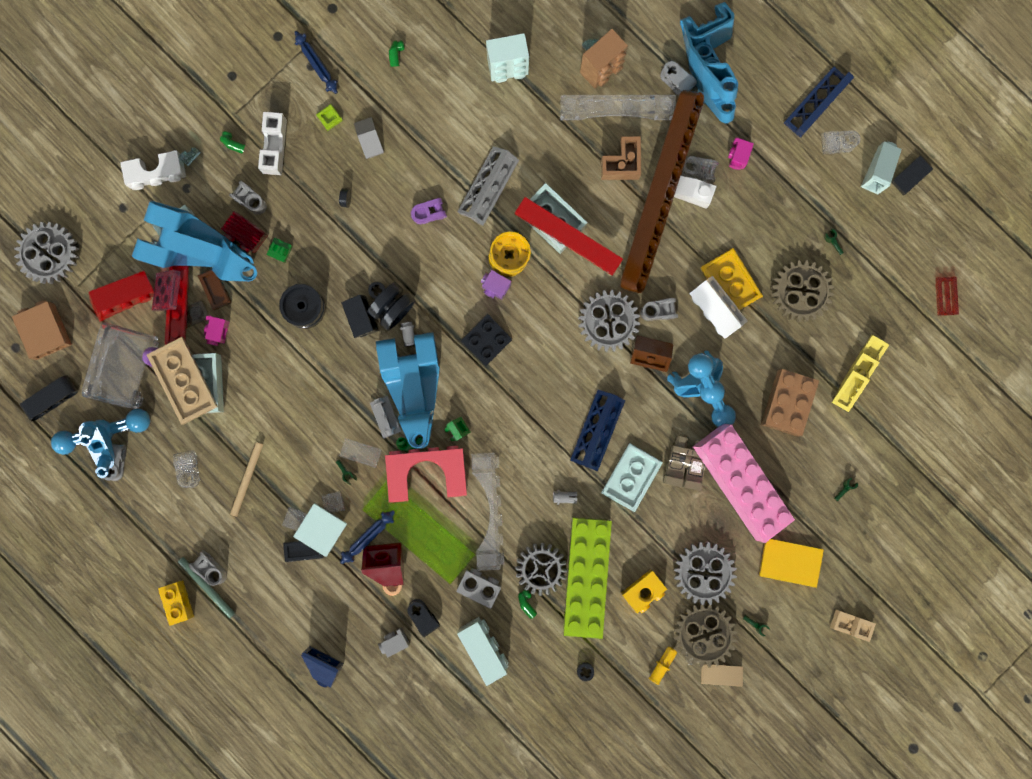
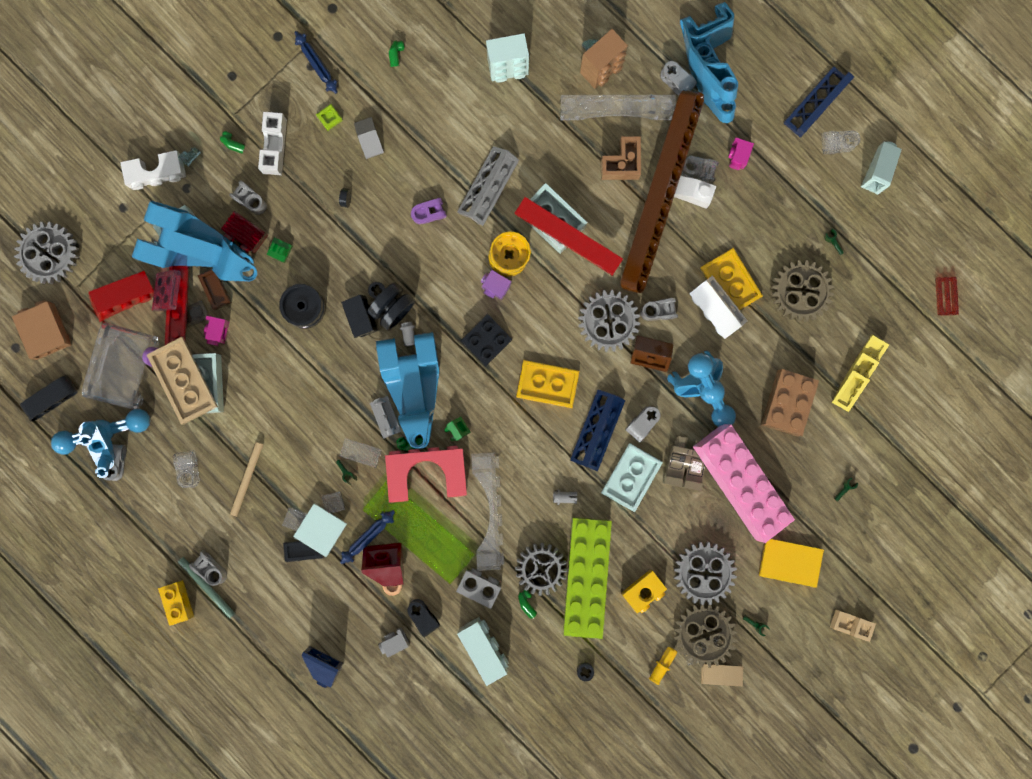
black tile [891,155,933,196] -> none
none -> yellow tile [516,360,580,408]
none -> light grey piece [625,406,660,442]

